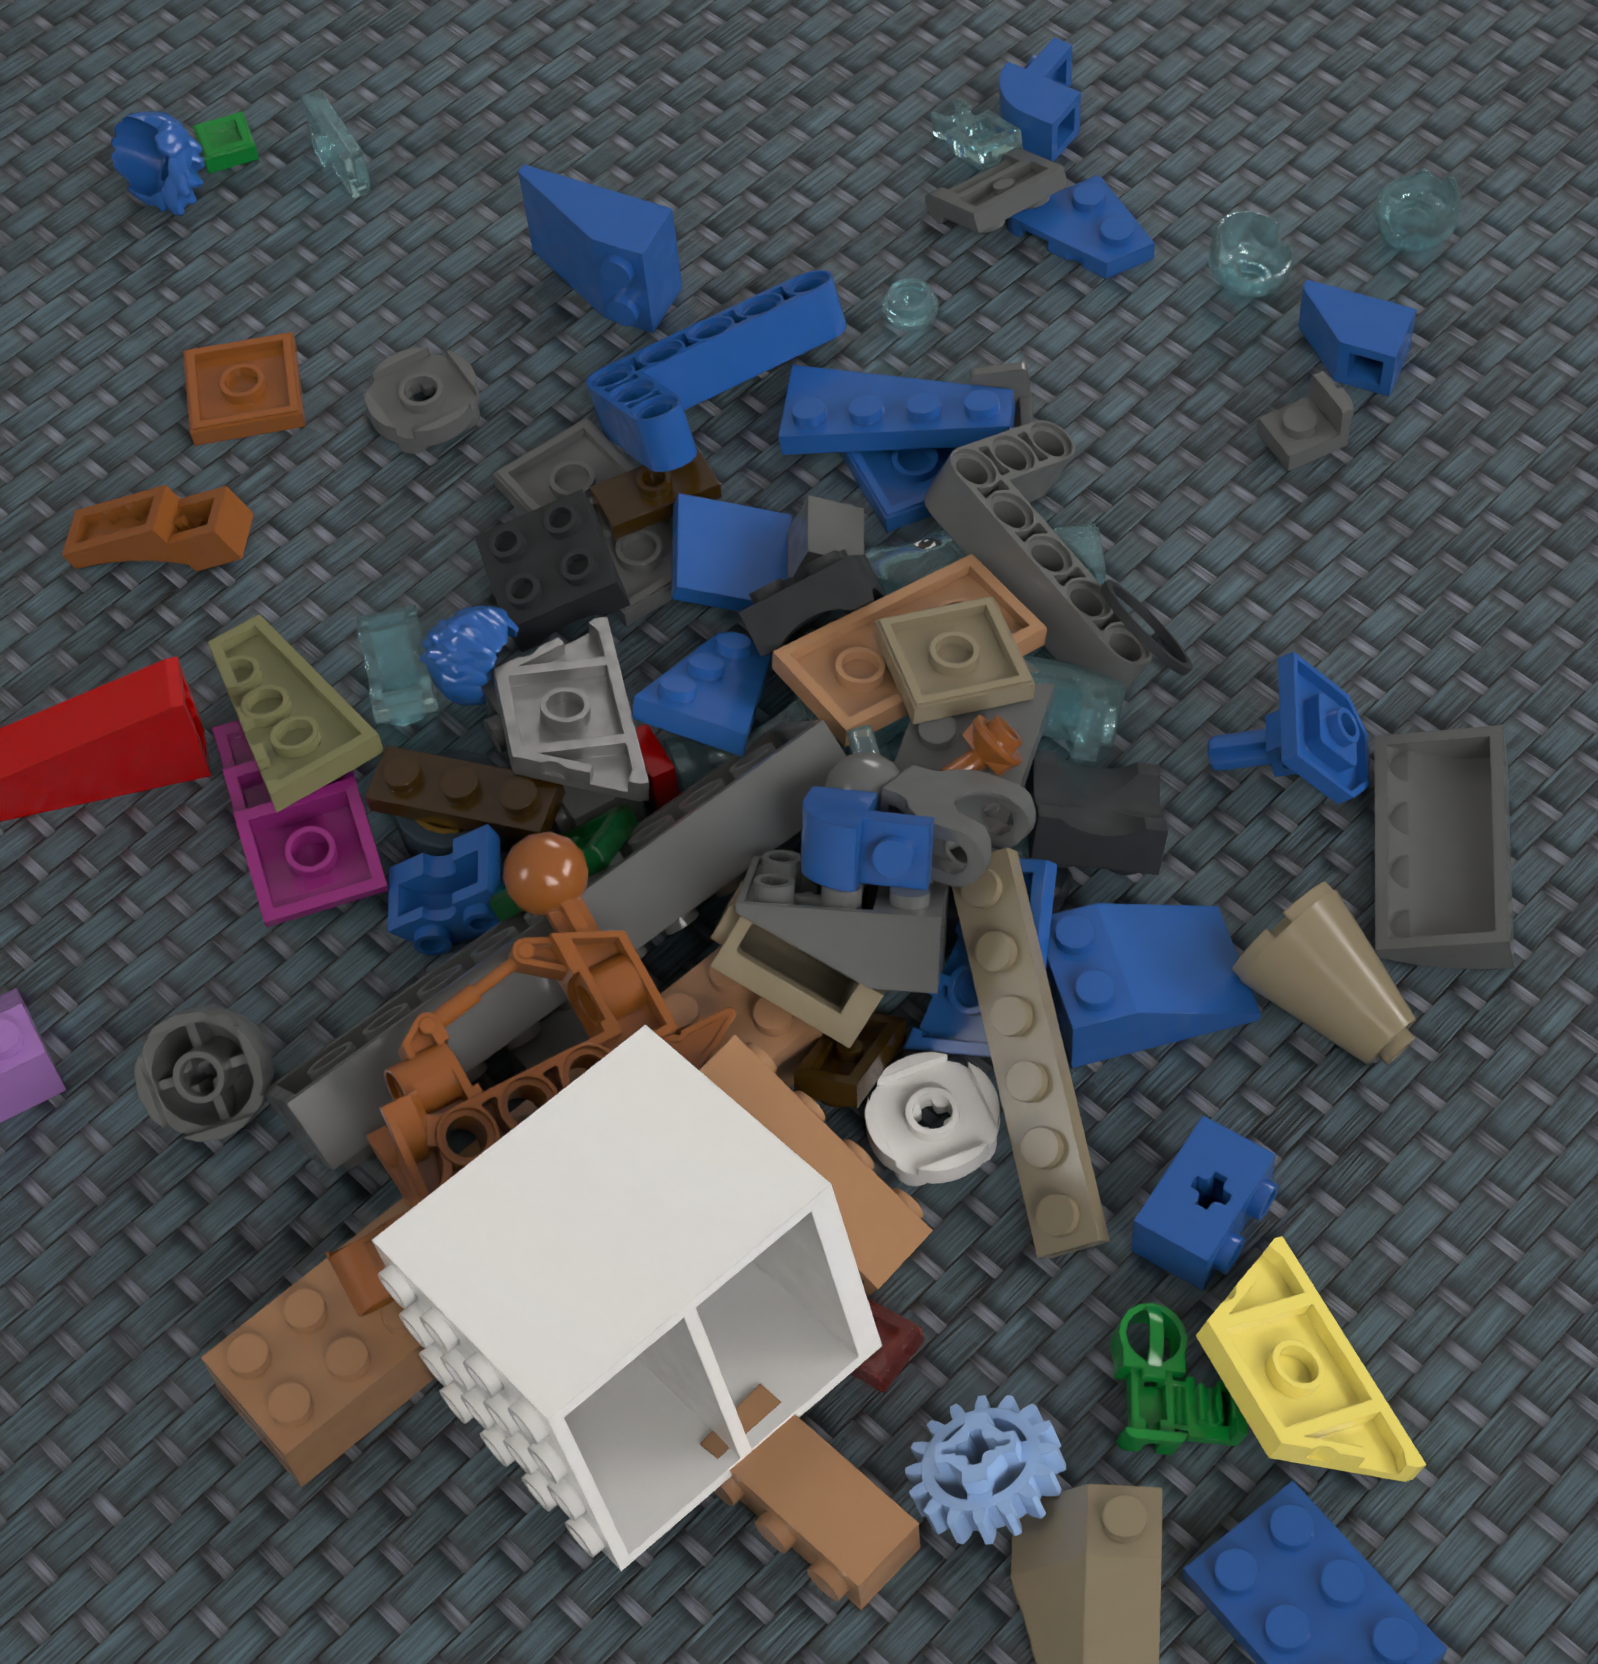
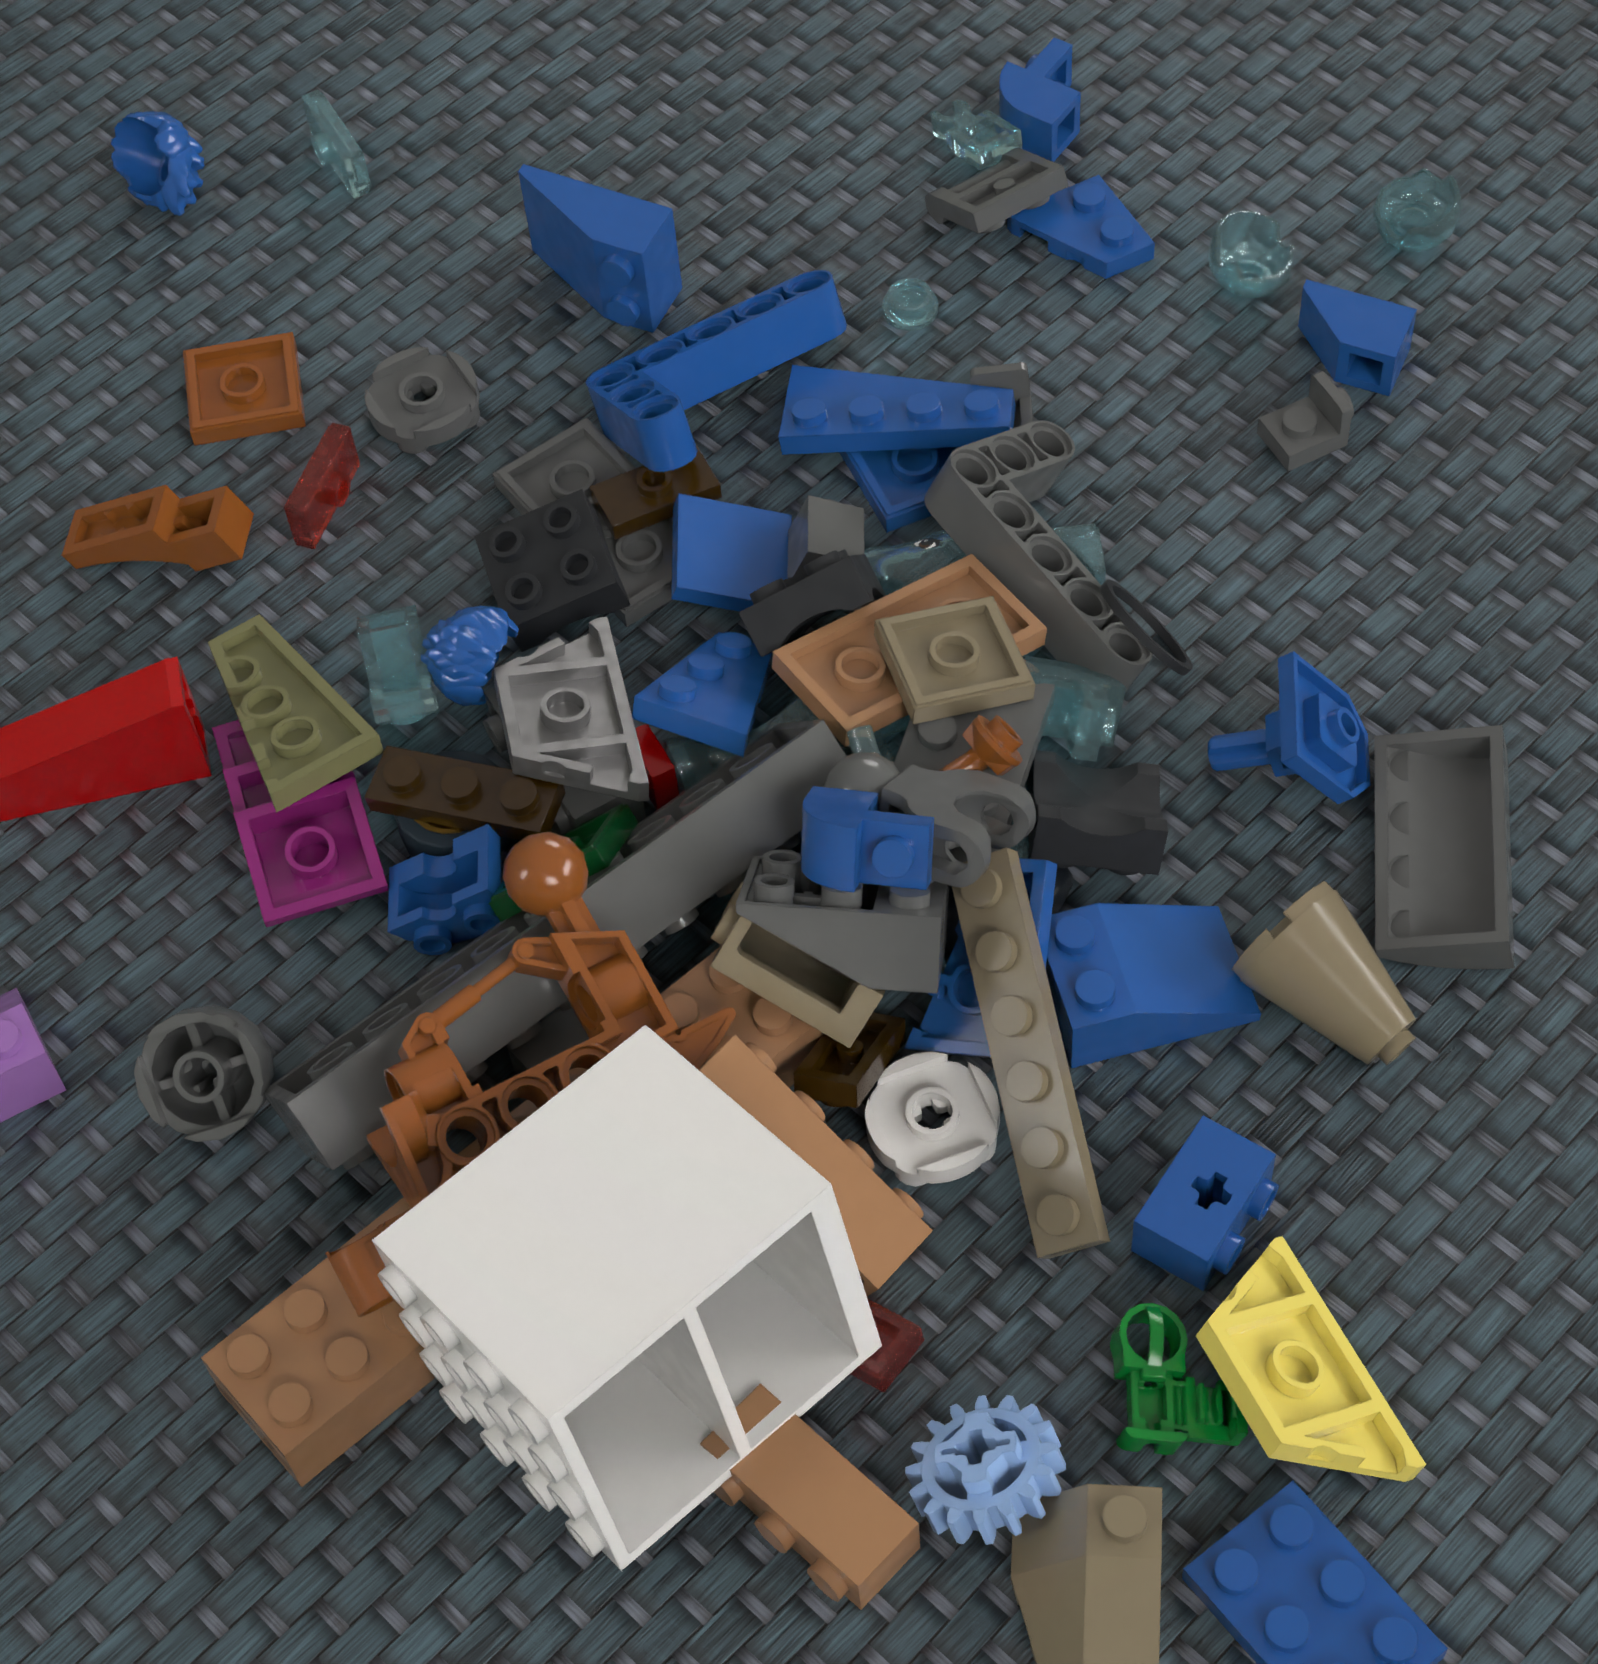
green tile [192,112,259,174] -> none
none -> clear red plate [284,423,360,550]

